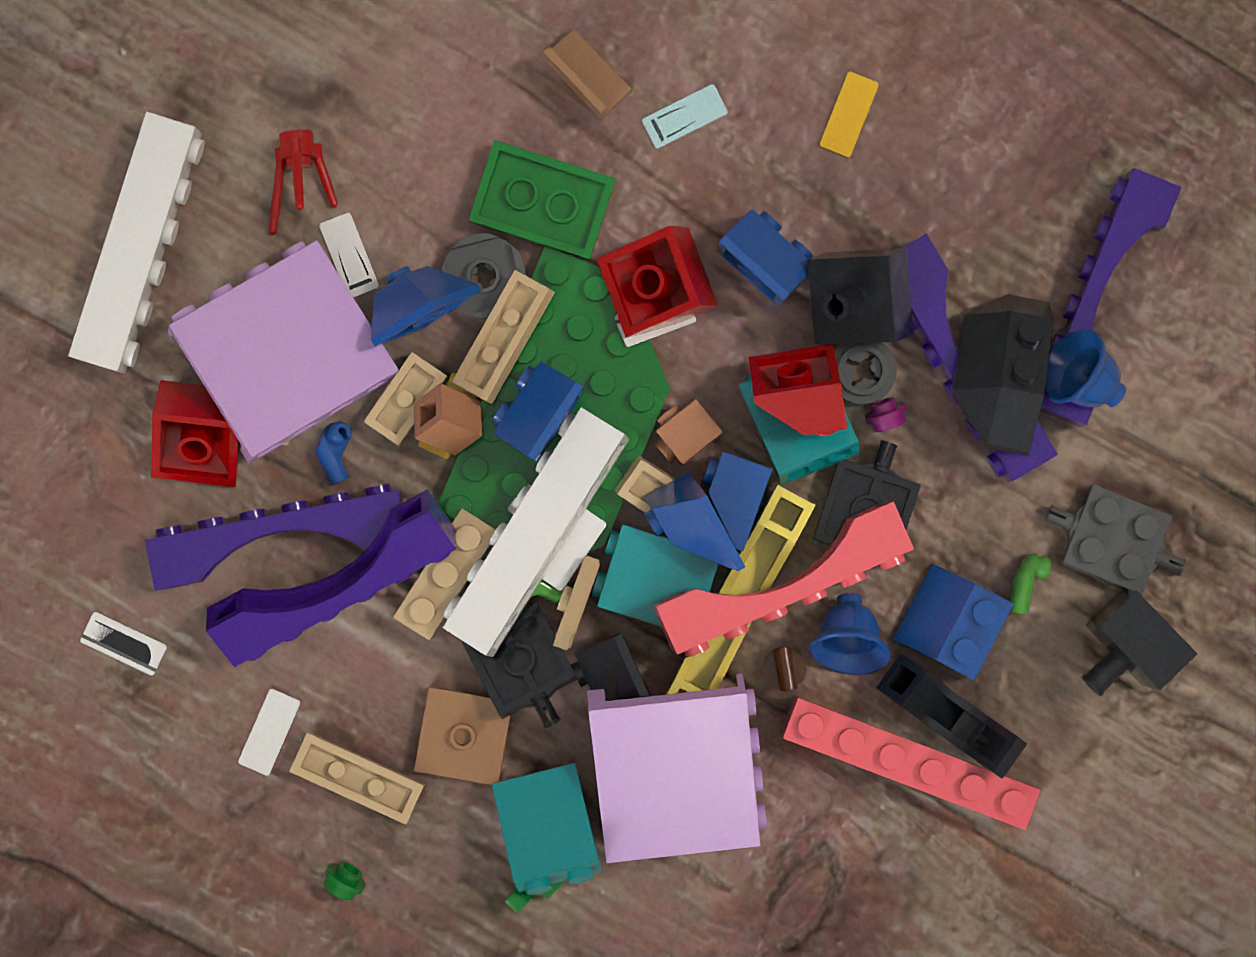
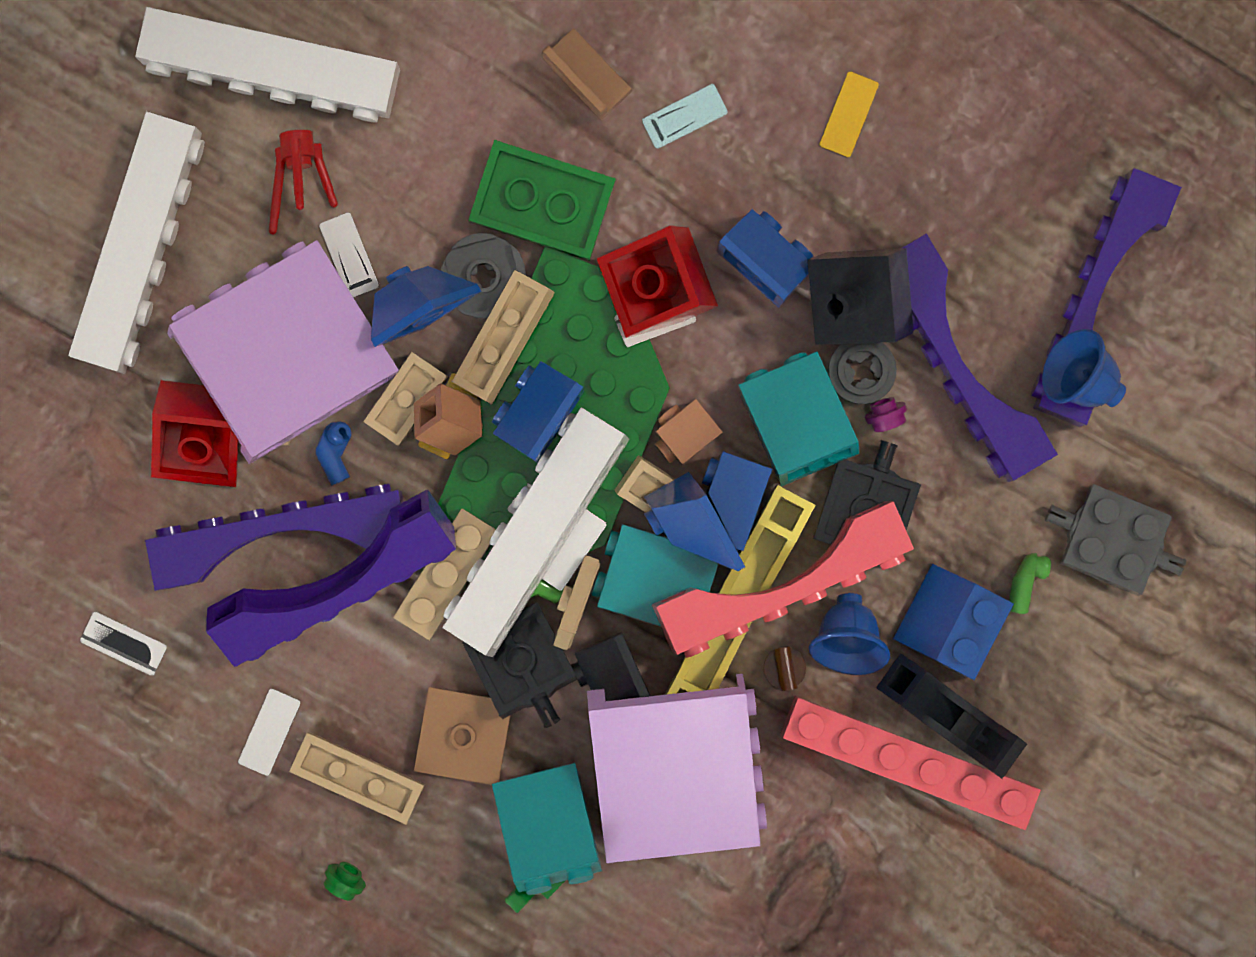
red slope [748,344,847,436] -> none
black wedge [952,294,1054,456] -> none
black brick [1081,590,1197,697] -> none
none -> white brick [135,7,400,122]

